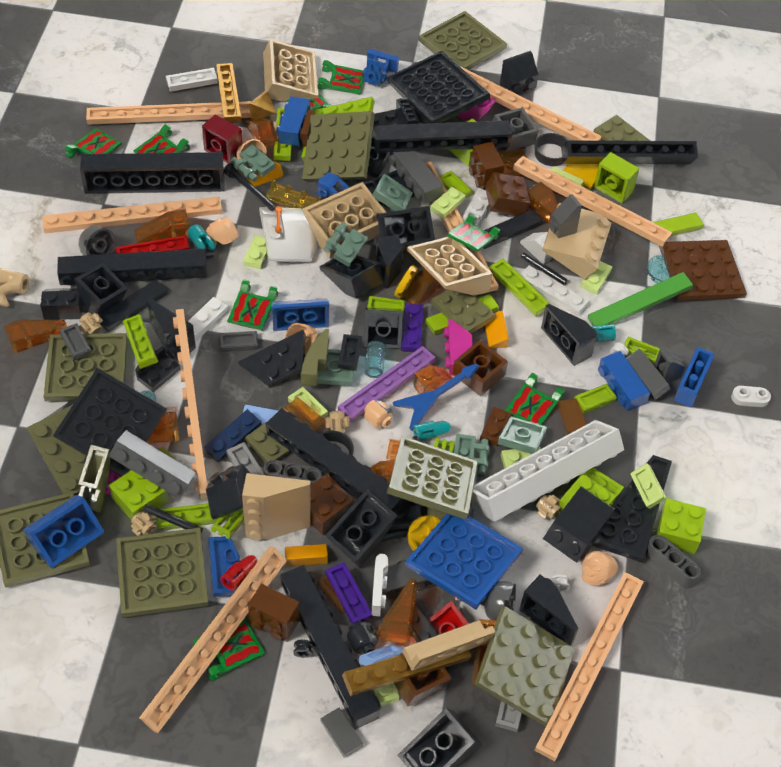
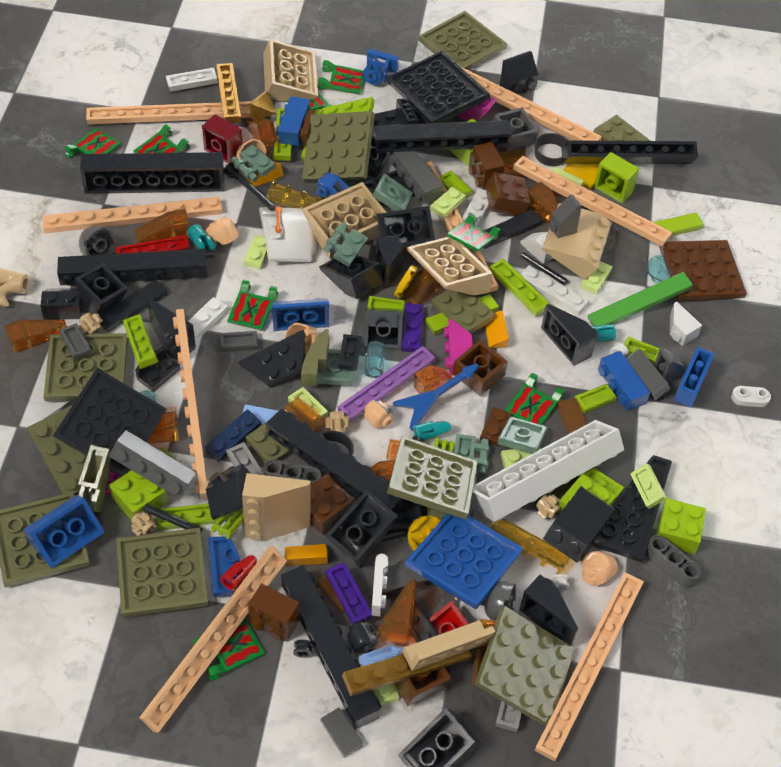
none -> clear yellow hinge [490,518,570,575]
none -> white slope [670,302,702,346]

